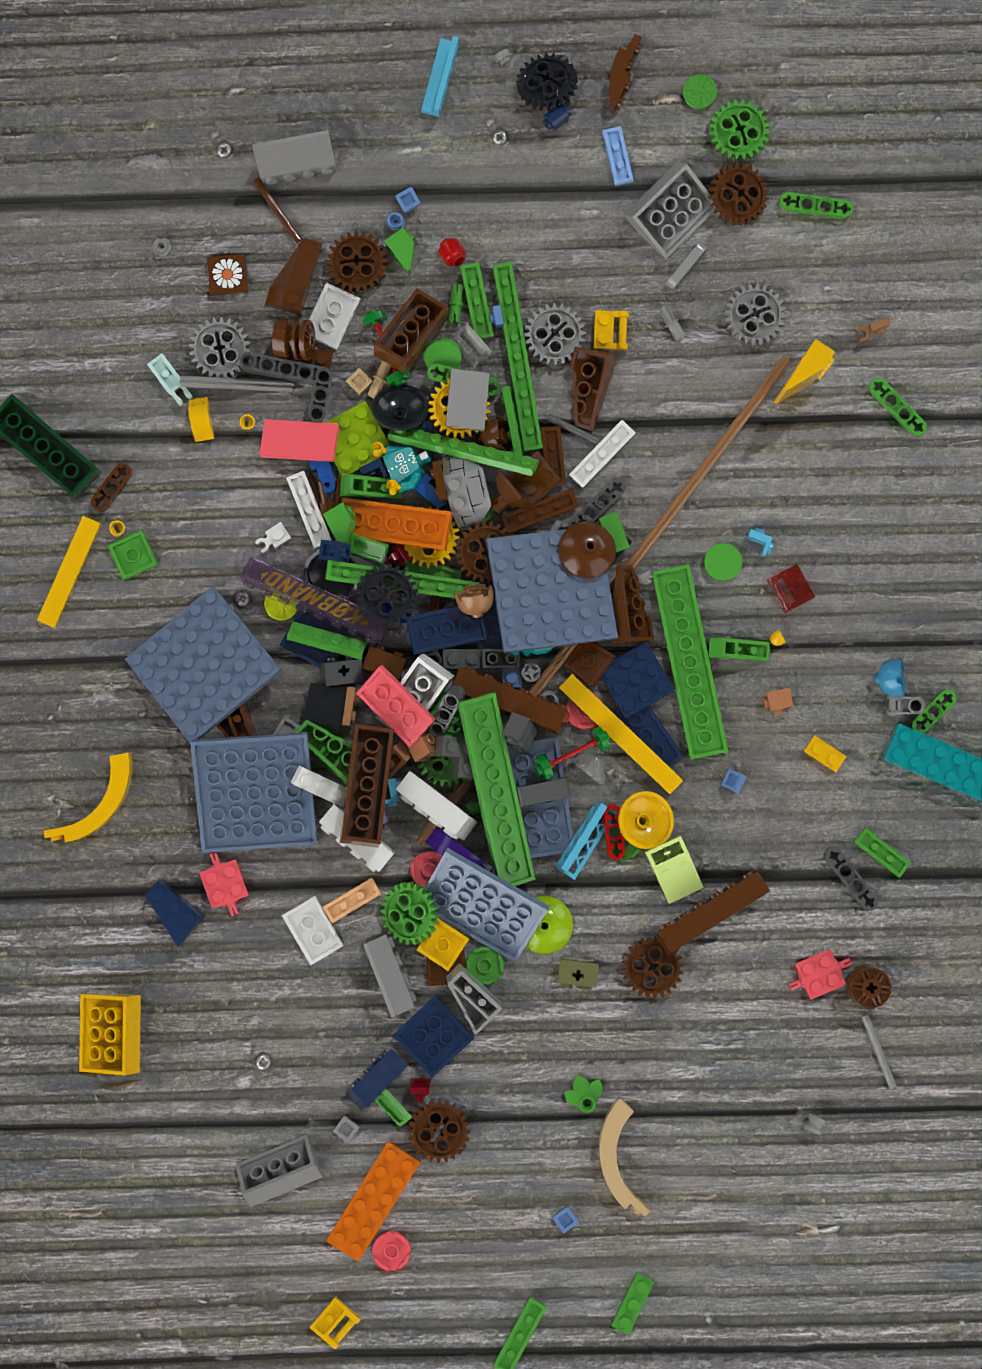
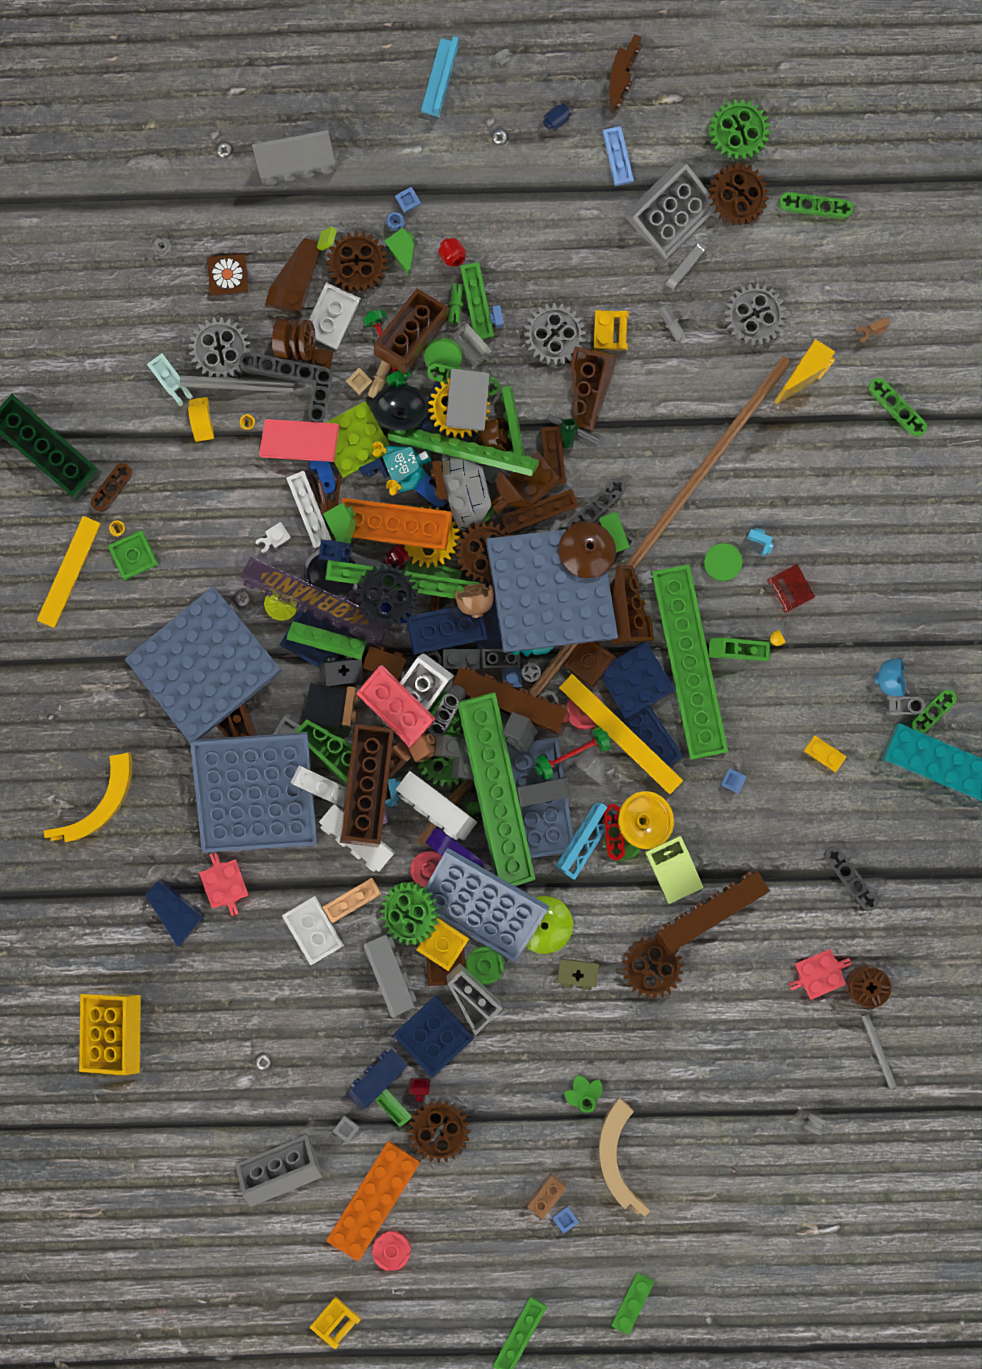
reddish brown bar [253,178,303,243] -> none
bright green slope [340,474,402,499] -> none
bright green tile [349,533,389,564] -> none
bright green plate [493,262,543,452] -> none
black gear [516,53,578,111] -> none
white plate [569,420,636,488] -> none
bright green wheel [683,74,717,109] -> none
nougat brick [763,688,794,714] -> none
bright green tile [853,827,911,878] -> none
none -> lime tile [317,226,337,251]
none -> medium nougat brick [527,1172,567,1219]
none -> dark green cone [559,419,578,449]

